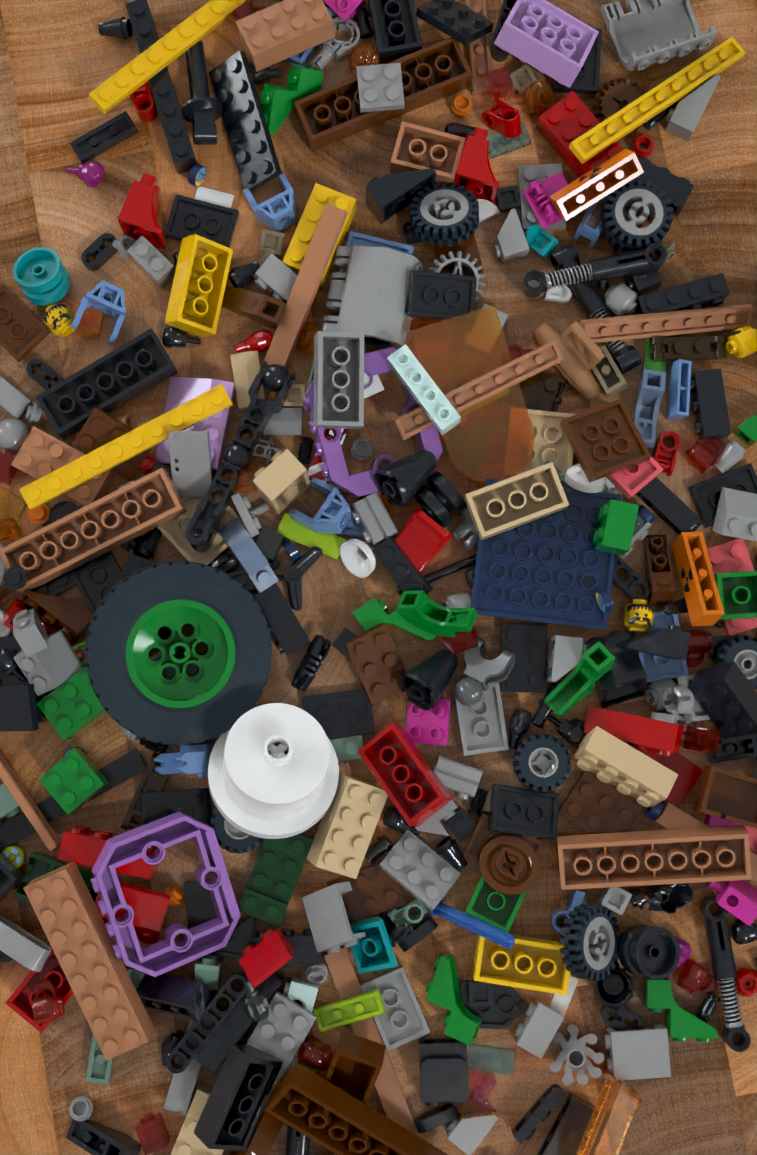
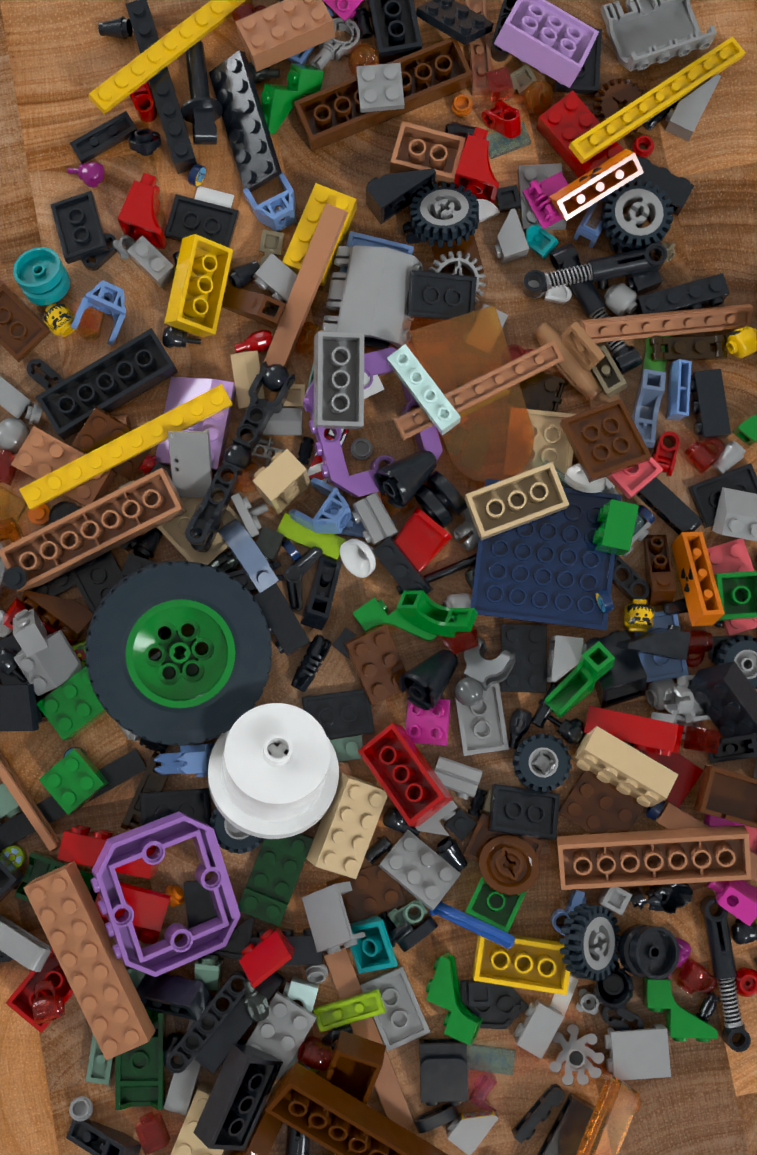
none -> black tile [50,191,109,264]
none -> dark green piece [115,1009,166,1110]
none -> black plate [128,129,161,156]
none -> black slope [300,555,342,631]
none -> black arm [321,1024,353,1052]
none -> light grey plate [576,988,599,1015]

